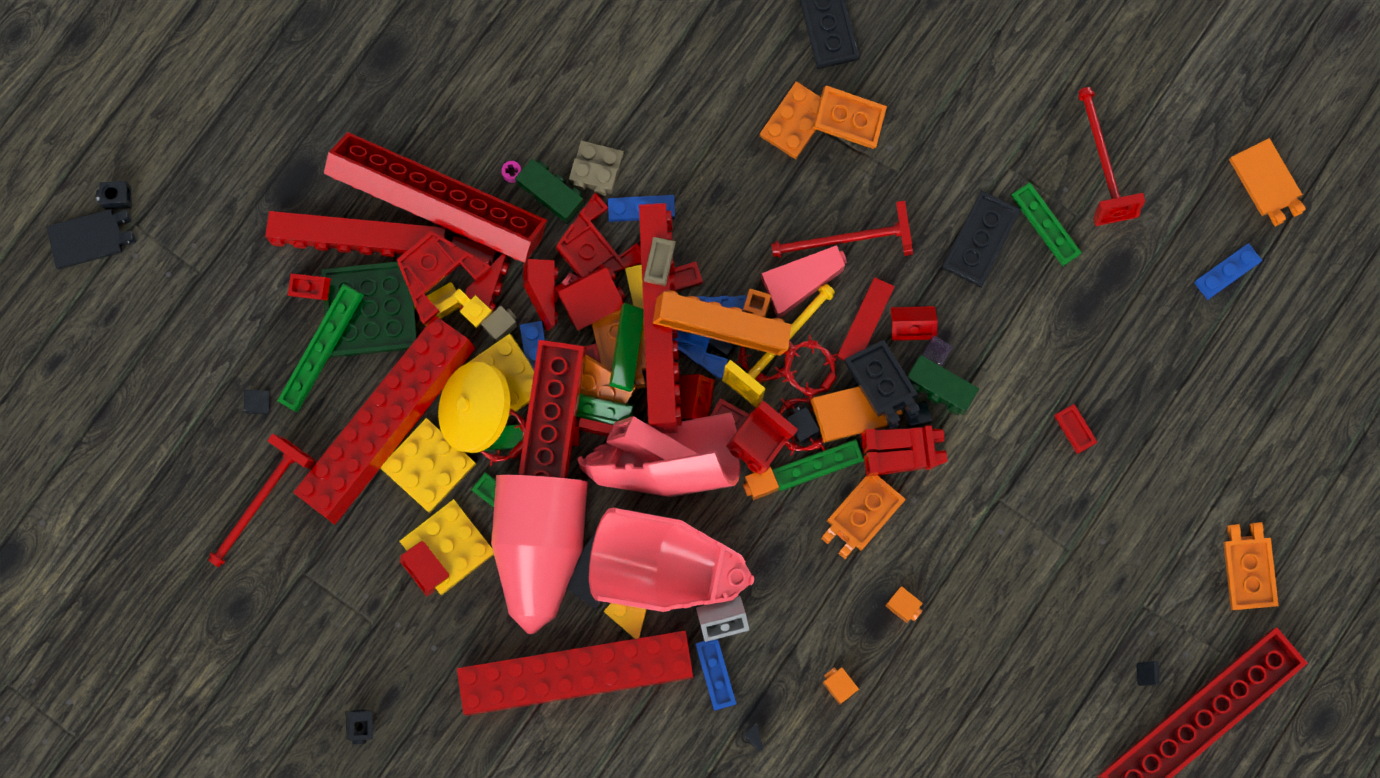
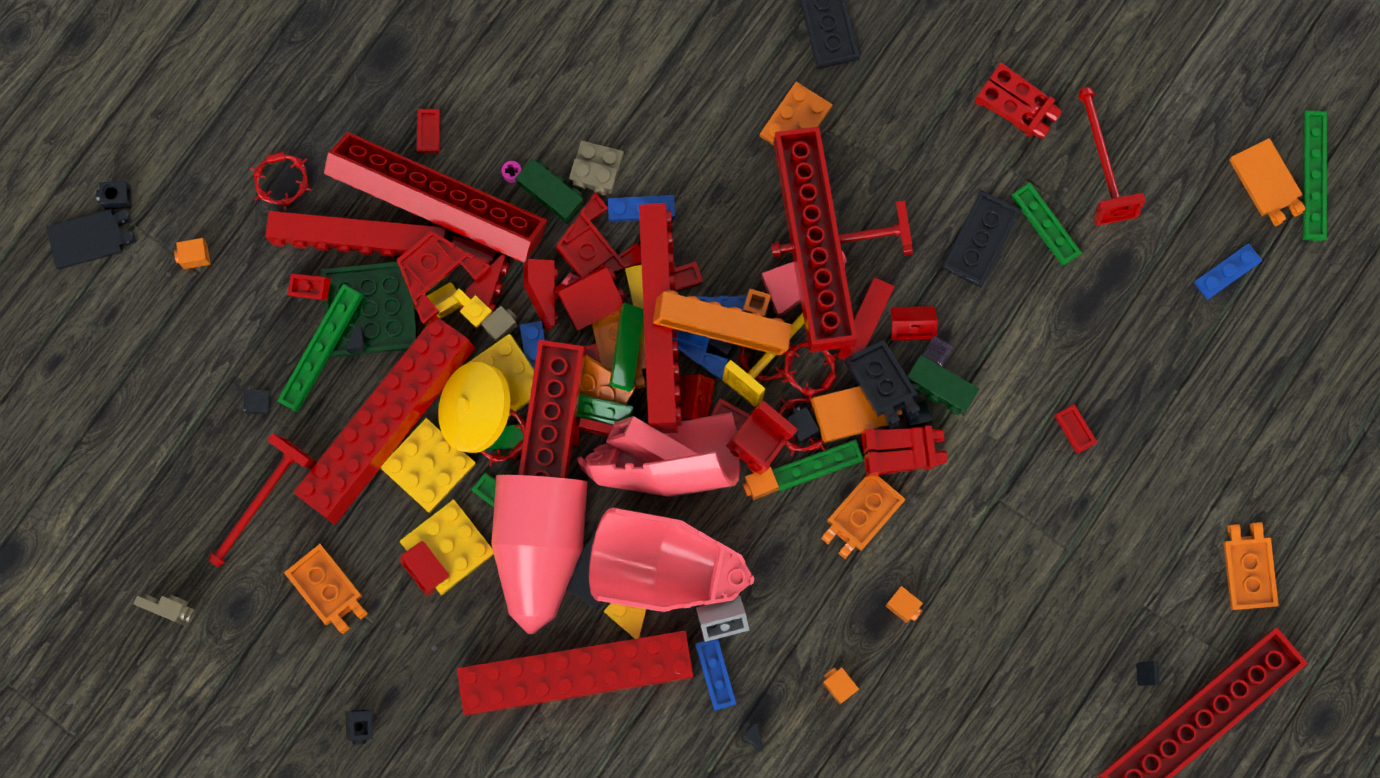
dark tan tile [644,237,676,286] -> none
orange plate [813,86,887,149] -> none
none -> dark tan plate [133,595,195,626]
none -> orange brick [174,238,211,269]
none -> red piece [250,151,312,211]
none -> orange tile [284,544,368,634]
none -> black slope [346,325,366,353]
none -> red tile [417,109,440,153]
none -> red brick [773,127,857,352]
none -> red hips [974,63,1062,139]
none -> green tile [1302,110,1327,241]

